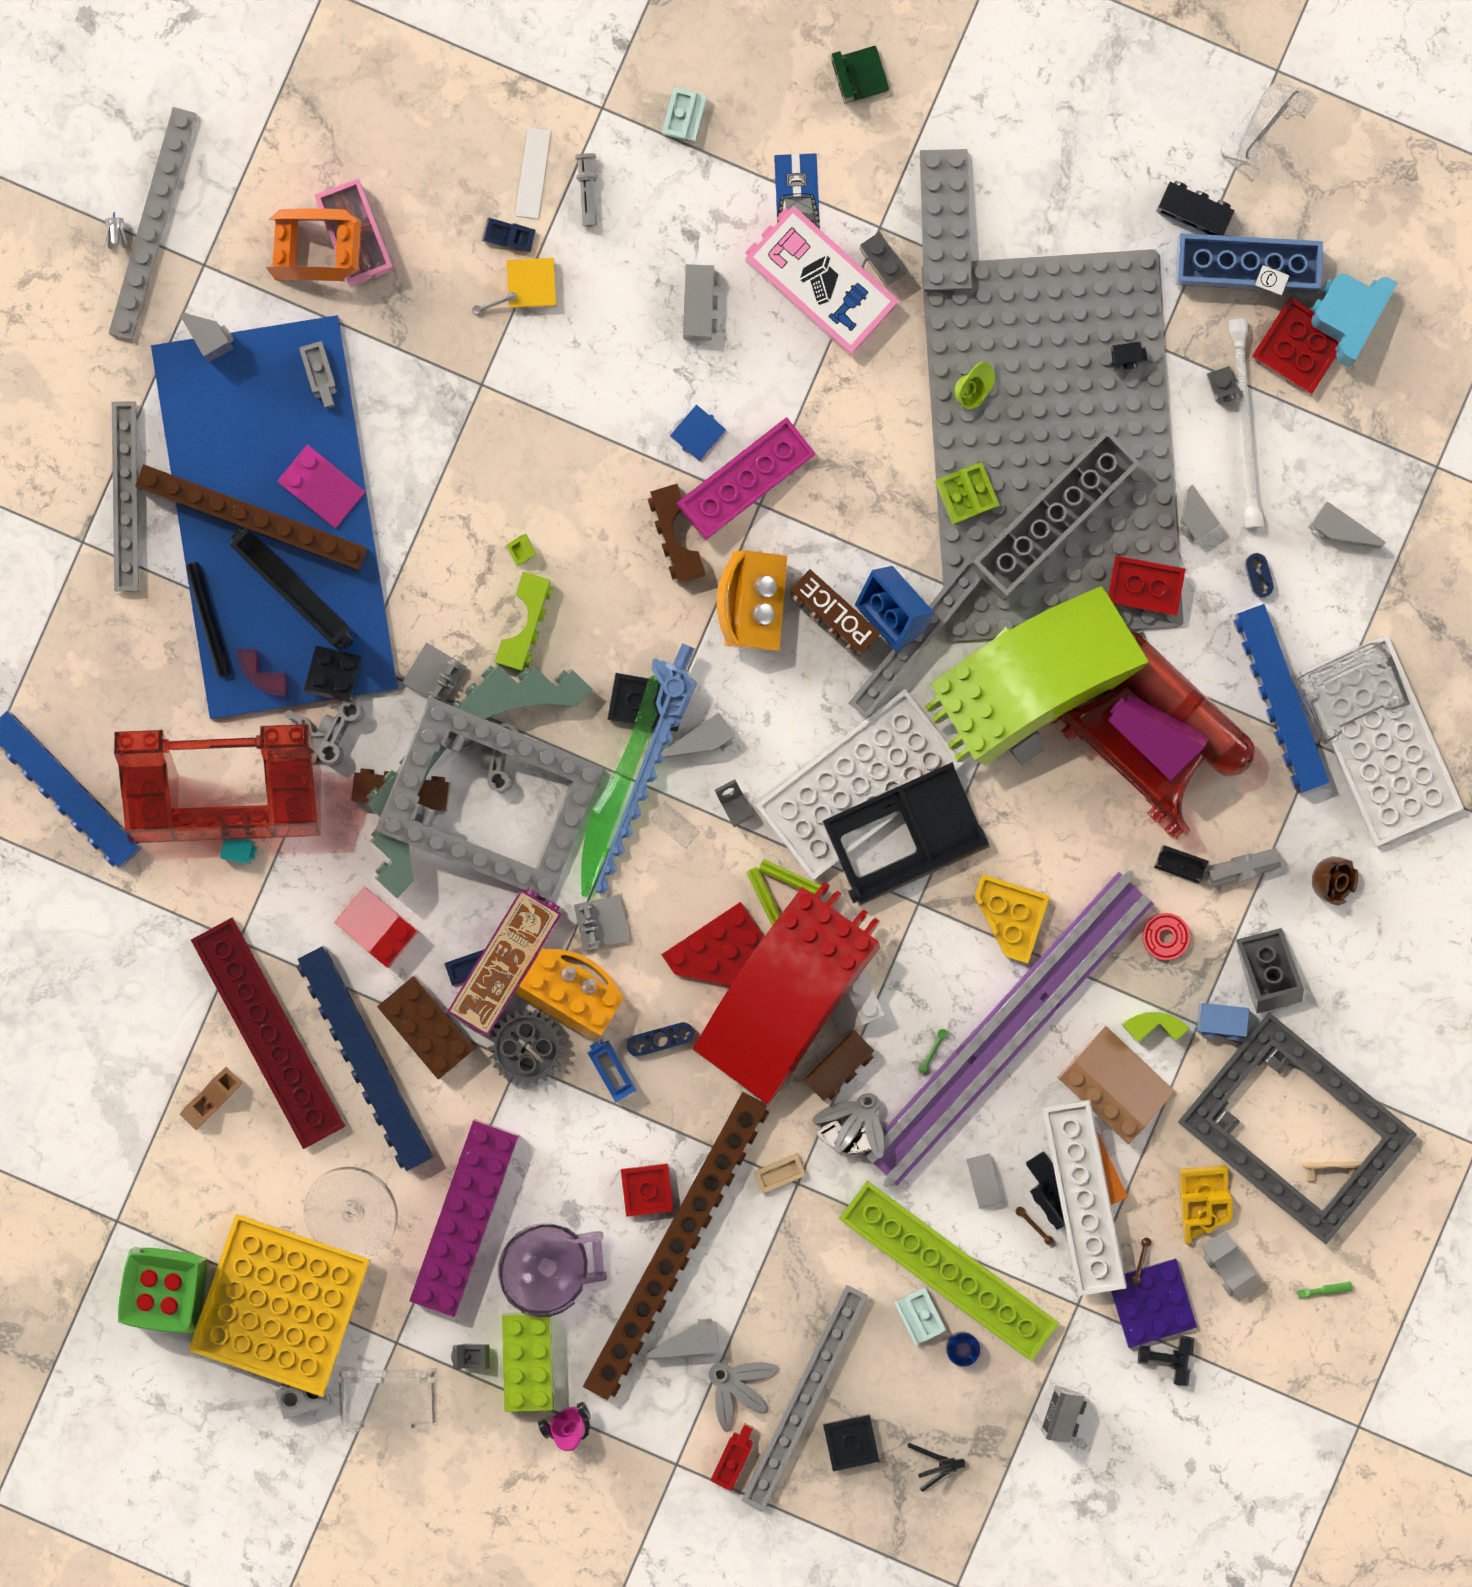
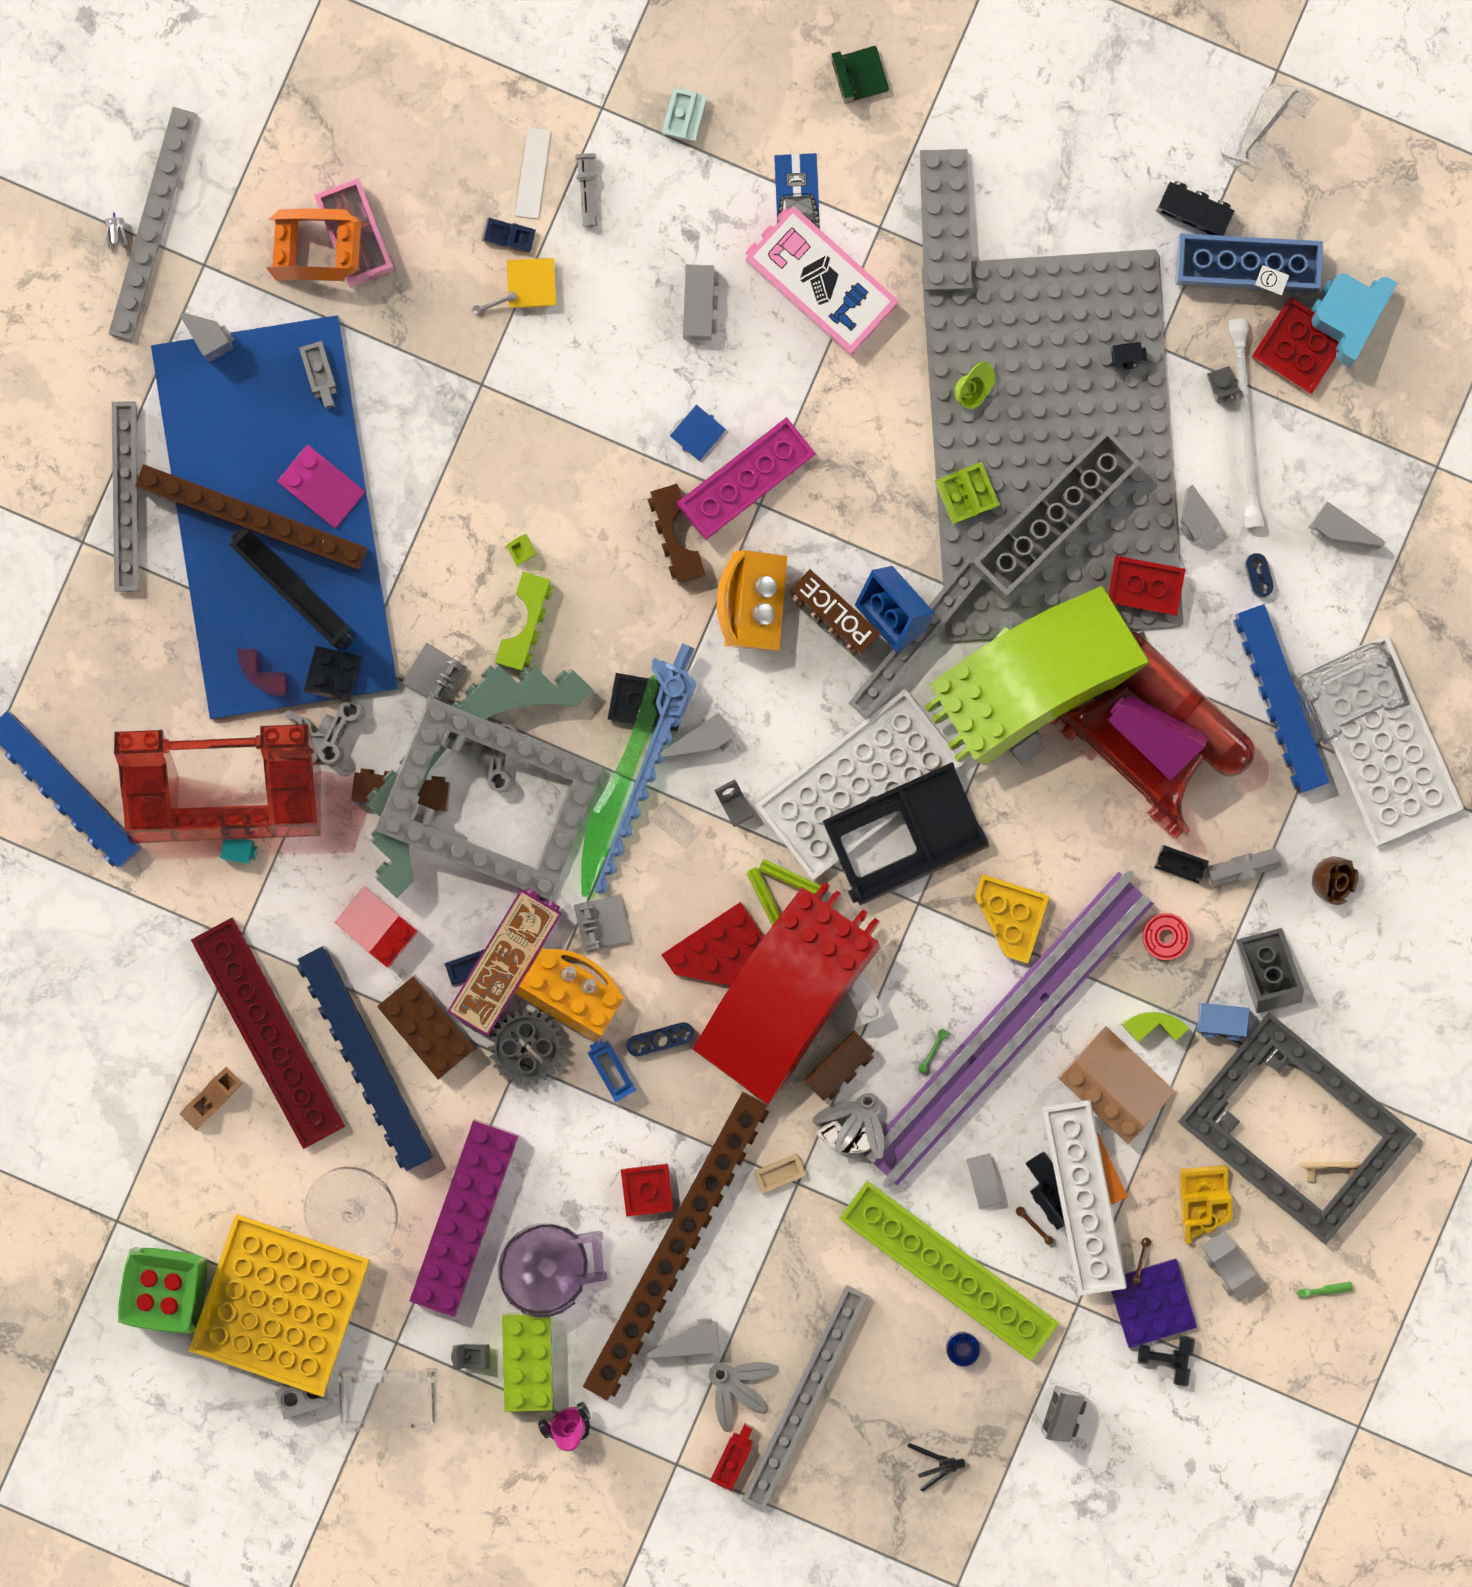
black axle [186,562,230,677] -> none
black plate [823,1414,880,1472] -> none
dark grey brick [859,232,907,288] -> none
light aqua plate [894,1287,946,1346] -> none

